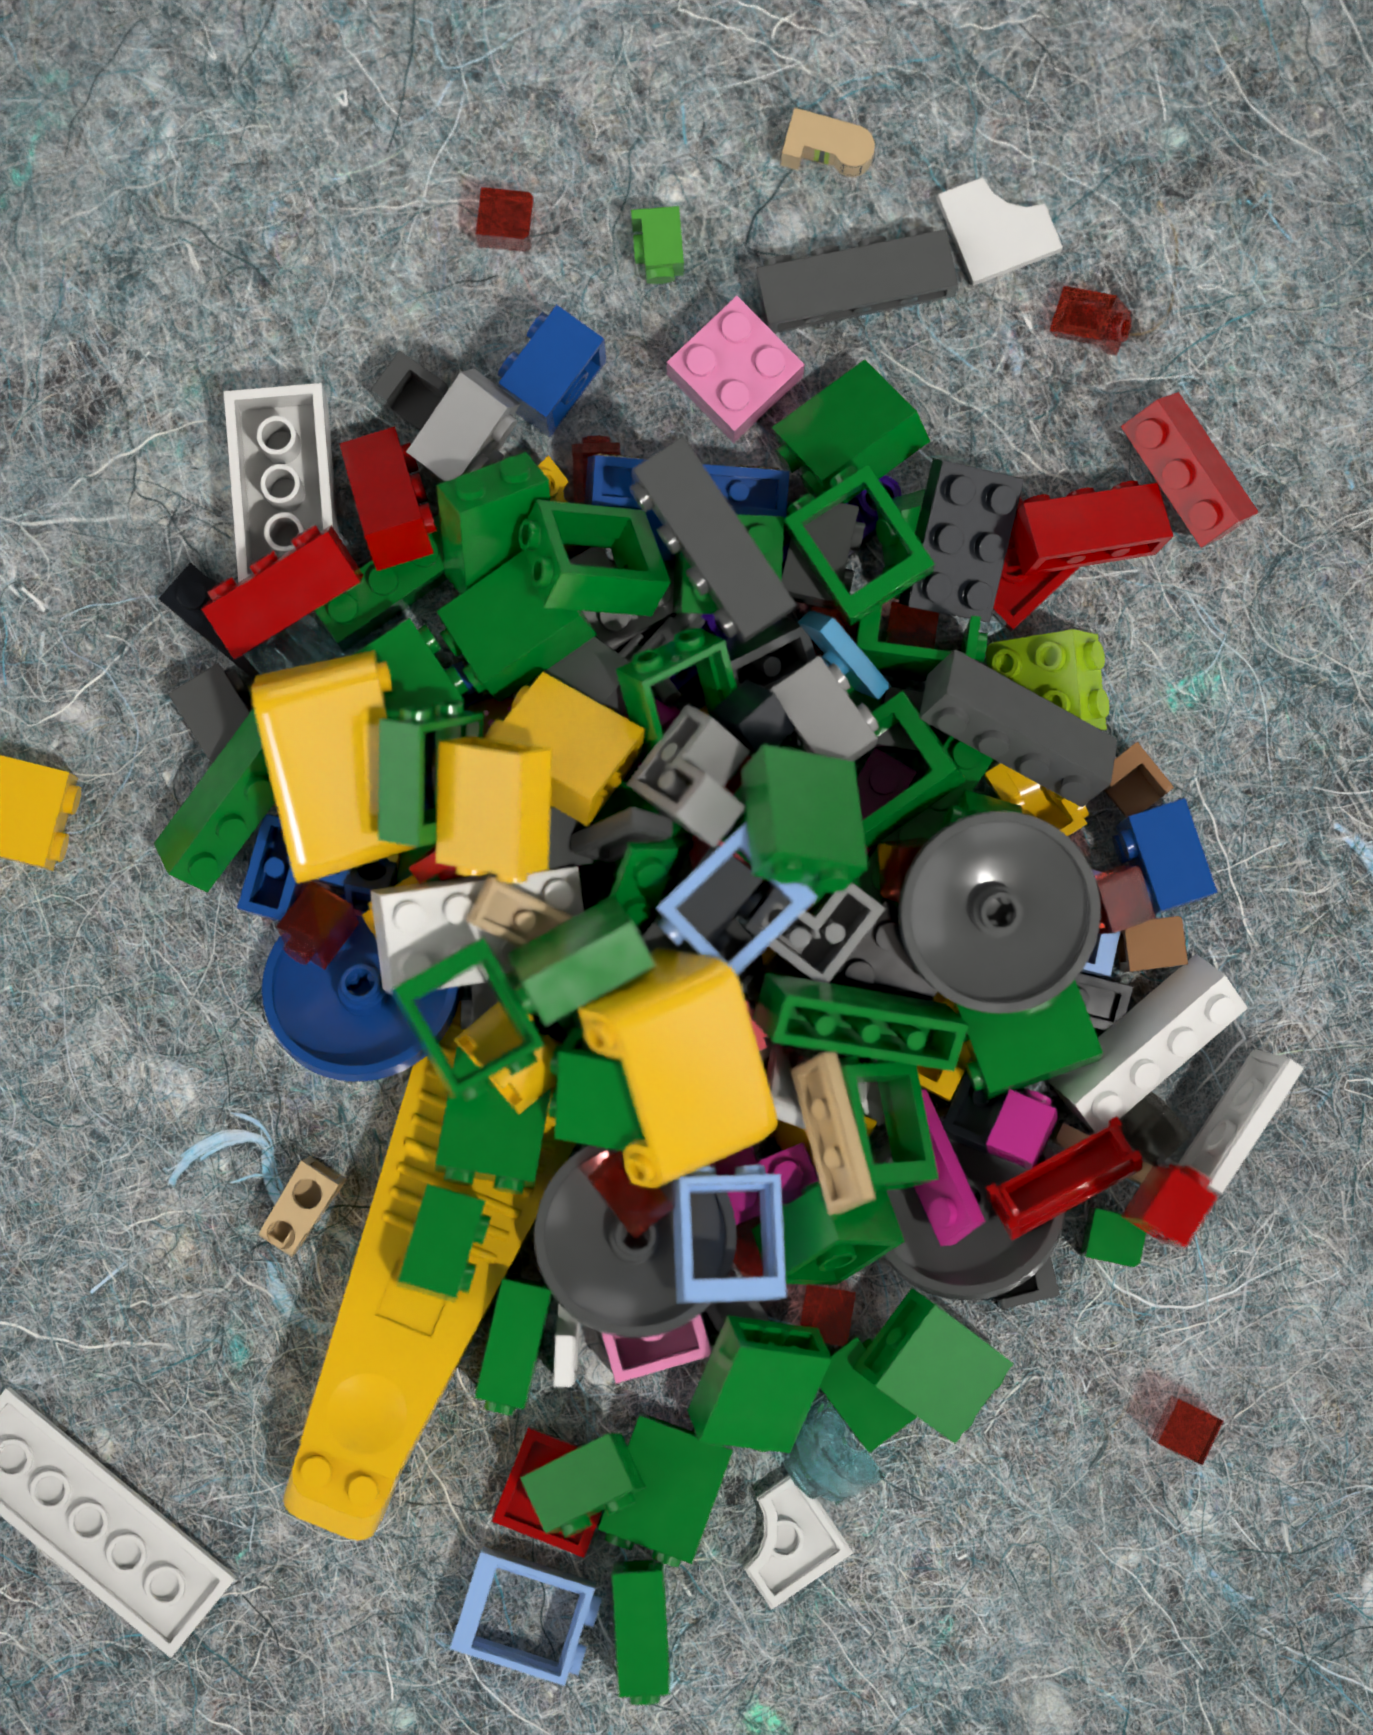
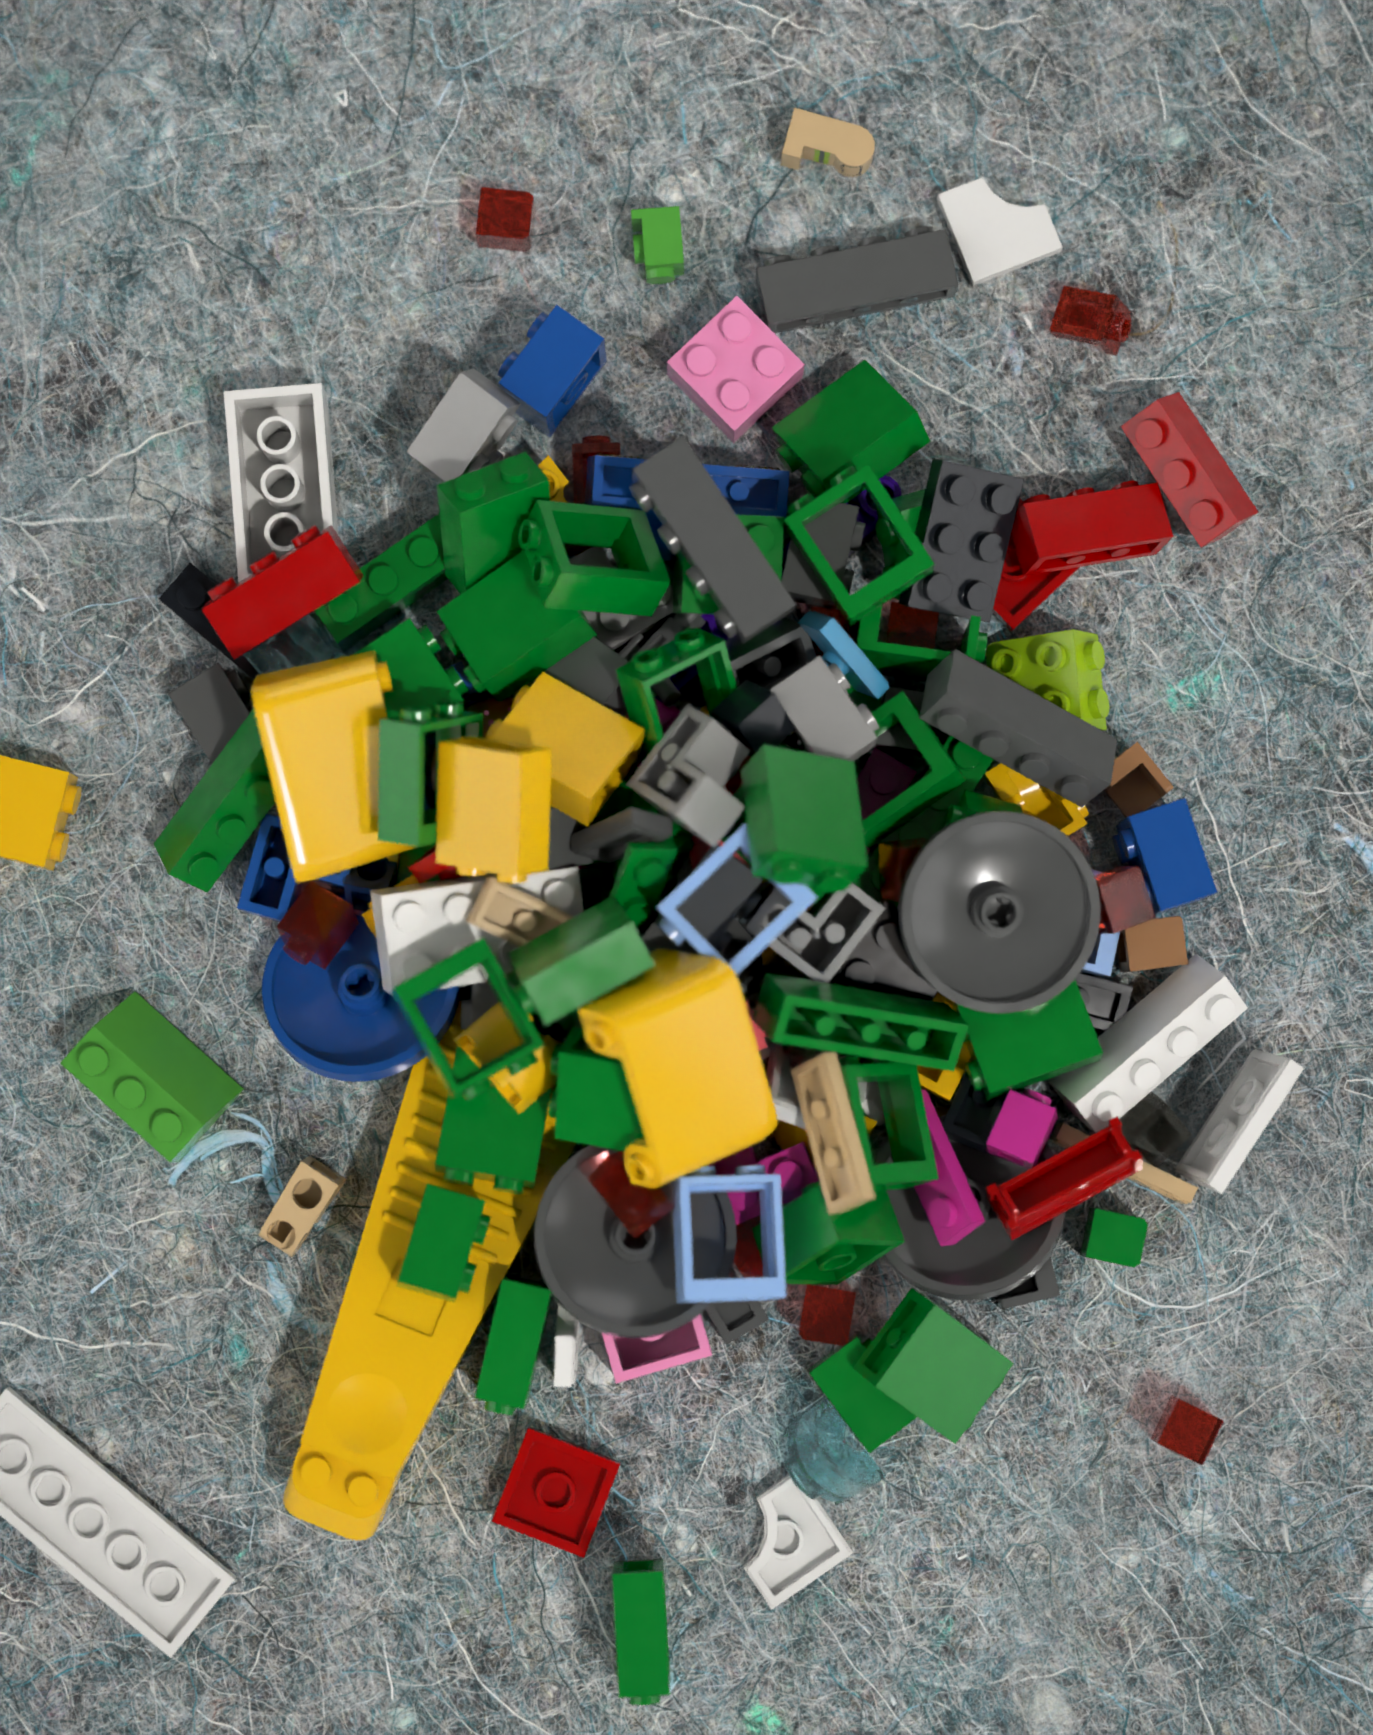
red brick [339,426,437,571] -> none
dark grey panel [371,350,448,431] -> none
light blue window [450,1546,602,1686] -> none
green brick [521,1433,646,1538] -> none
green brick [598,1412,733,1568] -> none
green brick [687,1315,832,1453] -> none
red brick [1121,1164,1219,1249] -> none
none -> bright green slope [60,991,244,1163]

